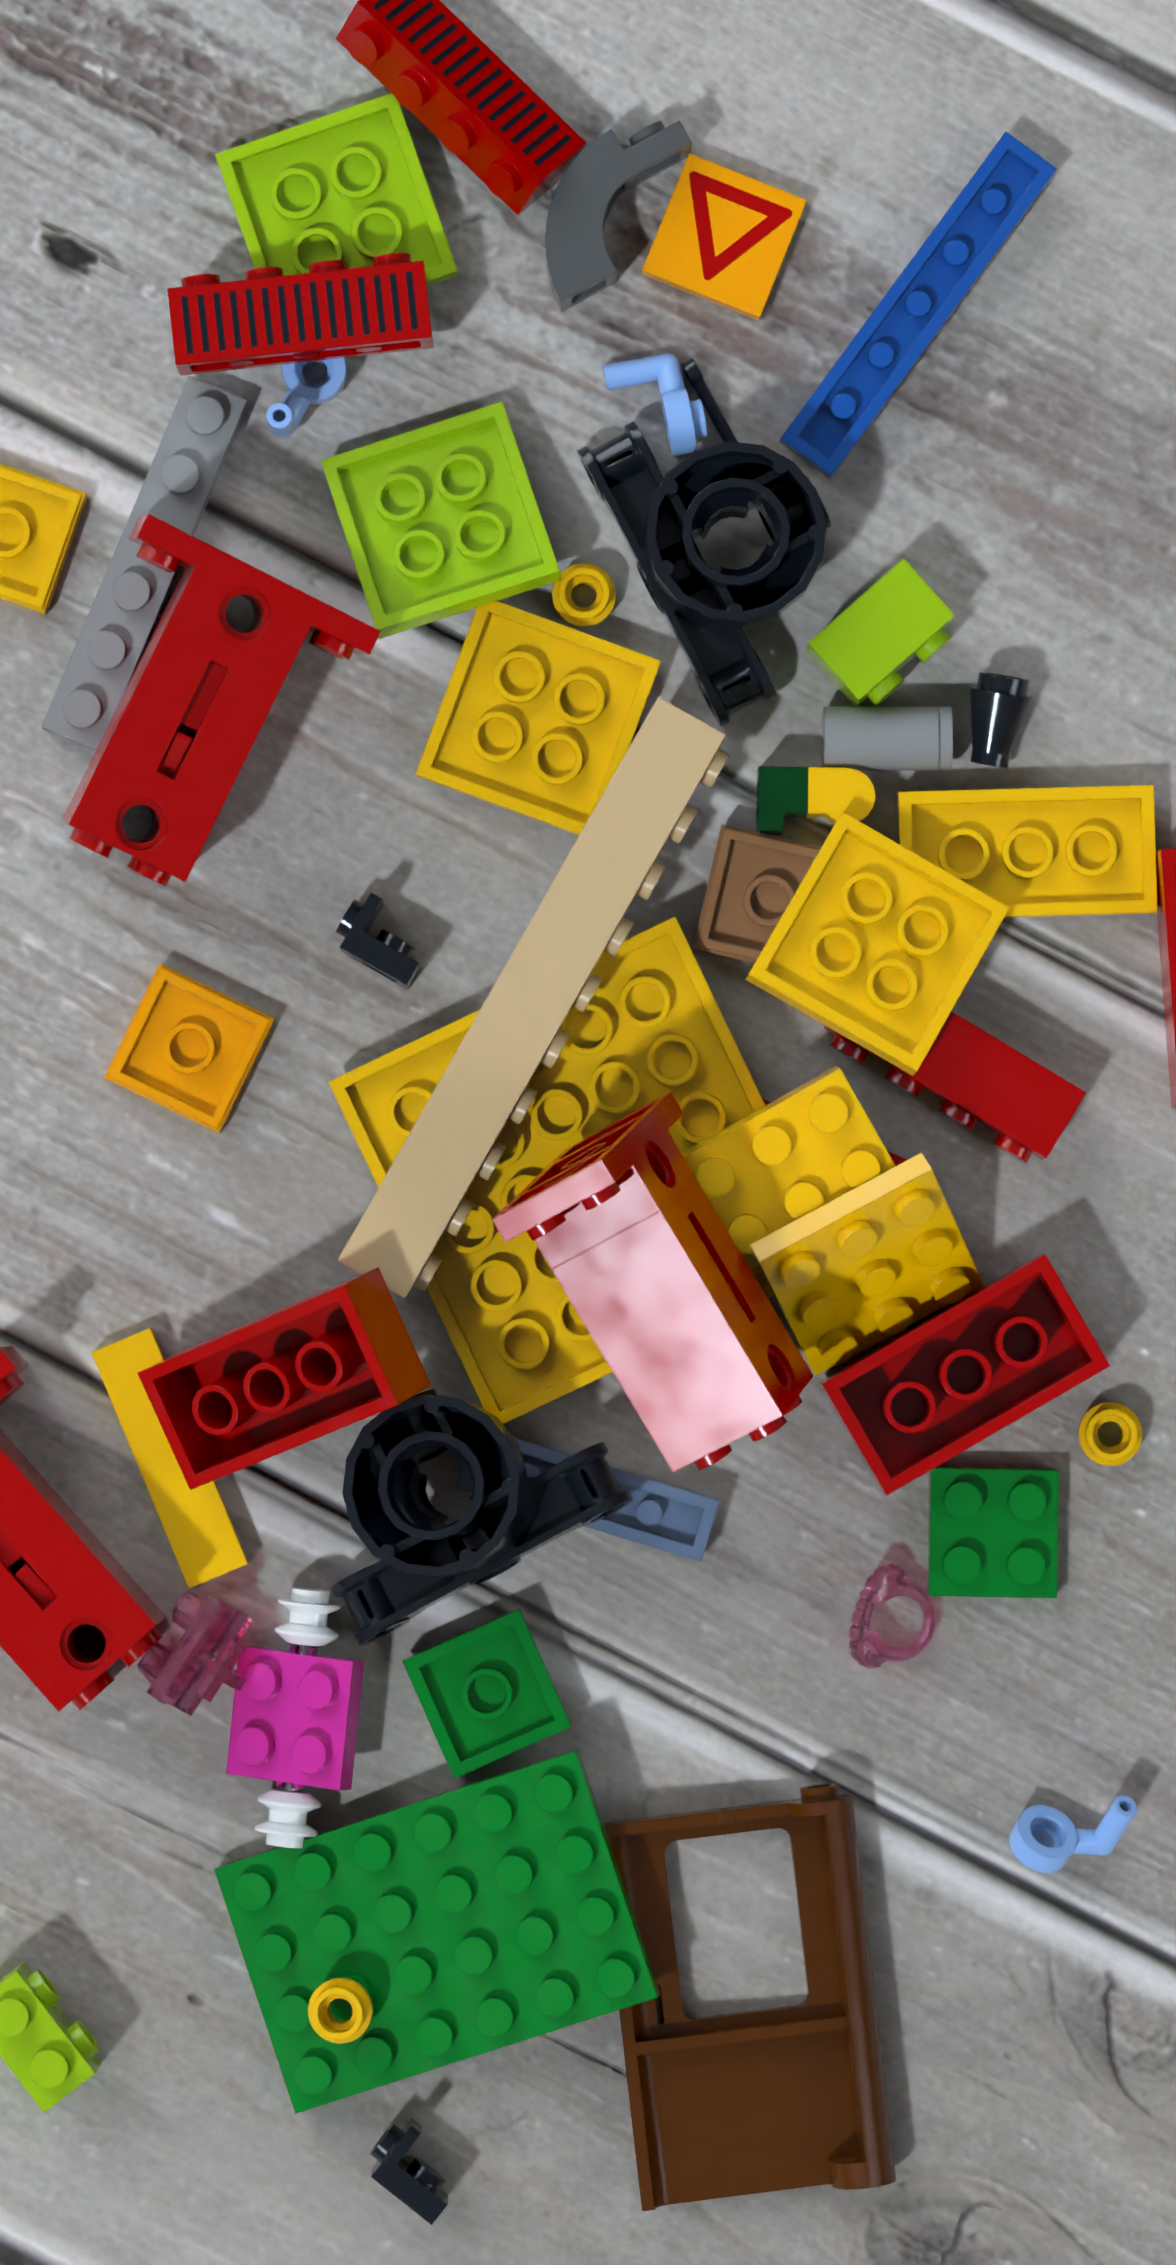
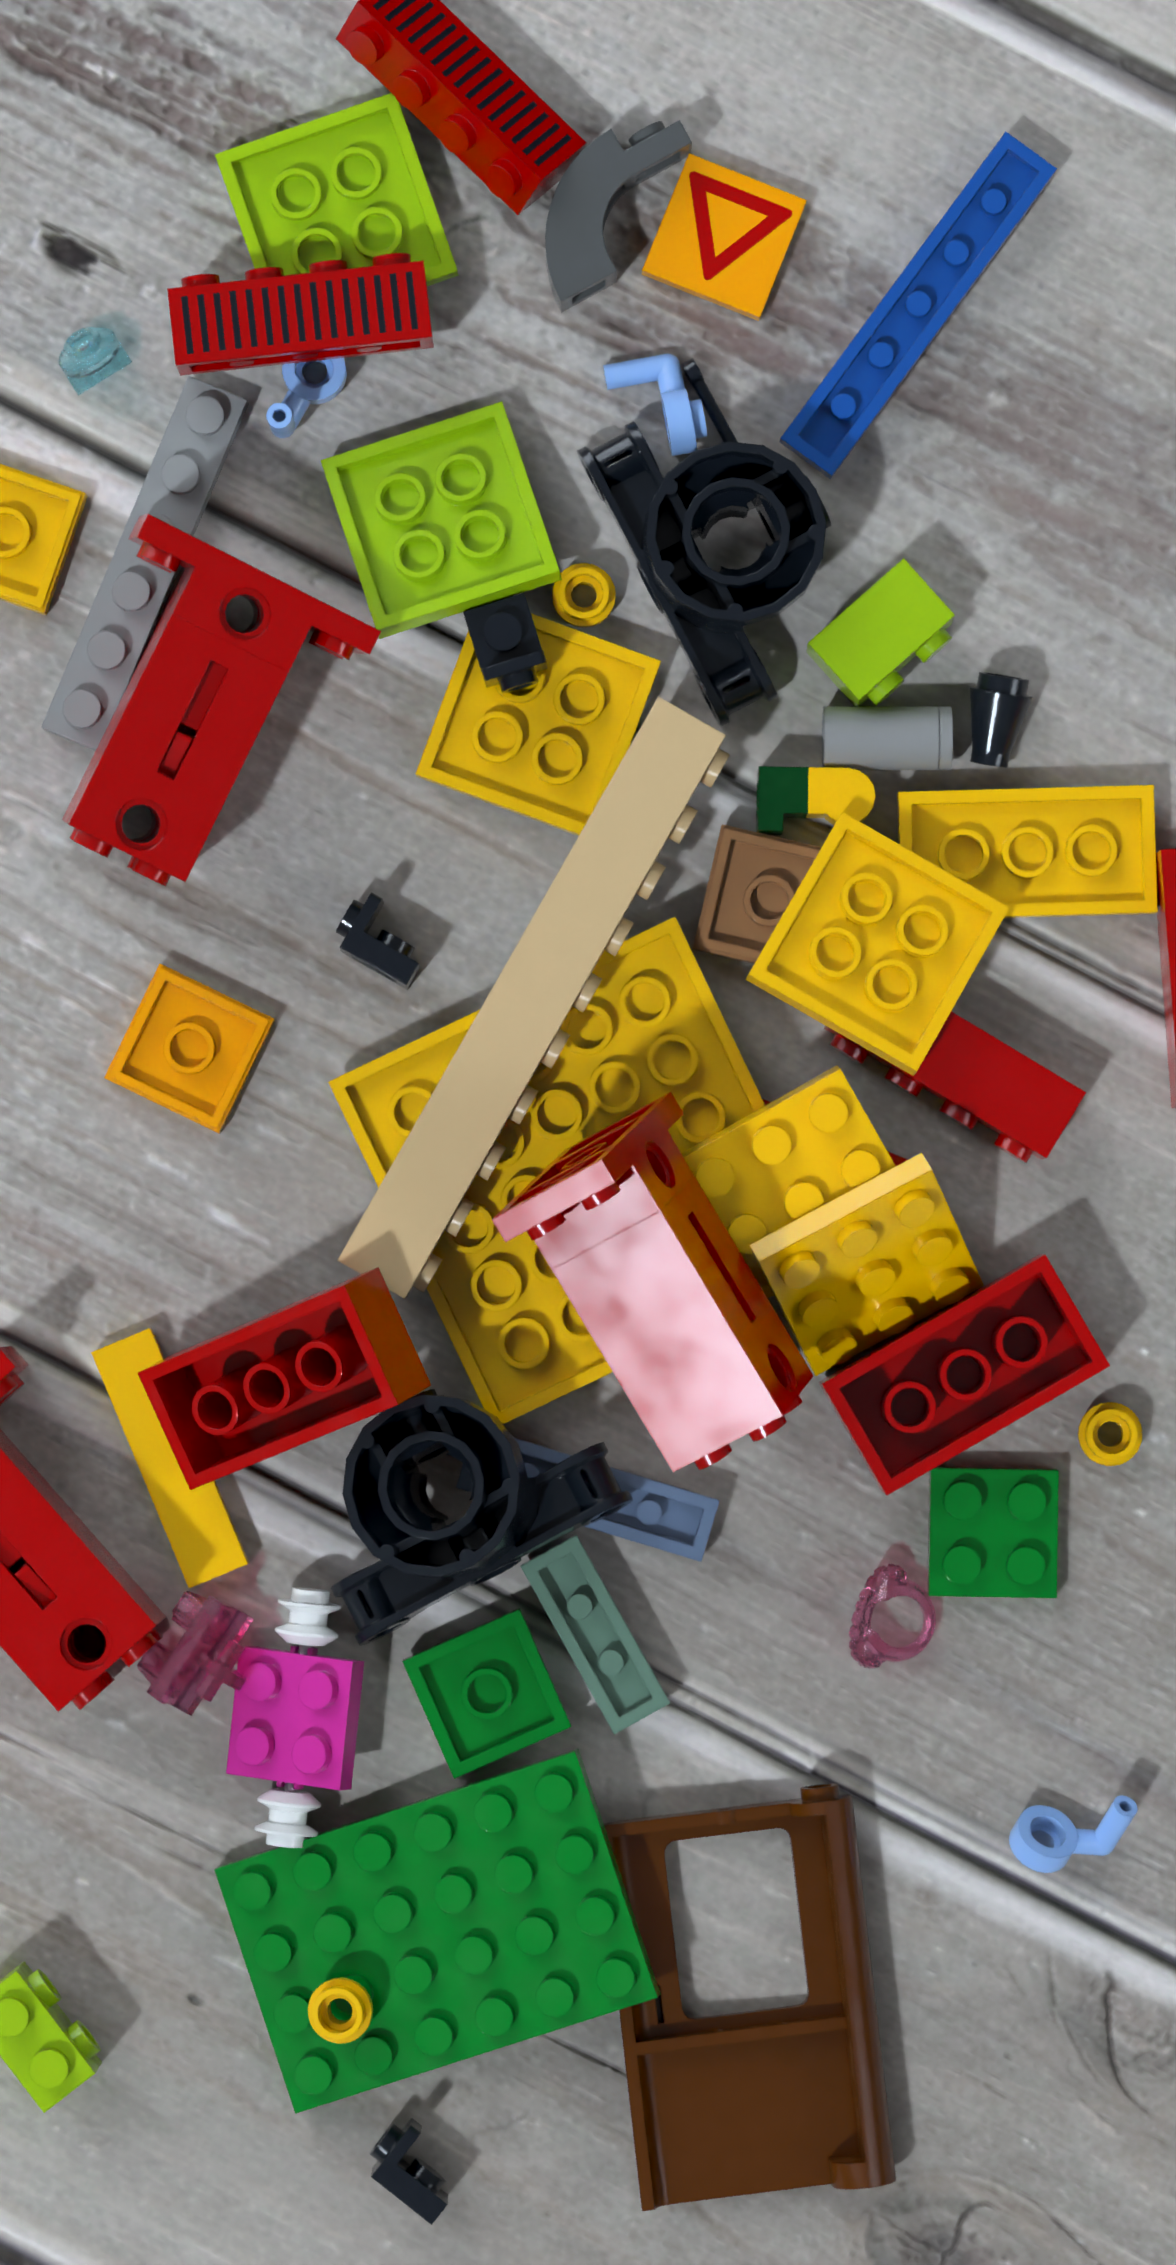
none -> clear light blue plate [58,327,132,396]
none -> black bracket [463,593,547,693]
none -> sand green plate [520,1534,670,1735]

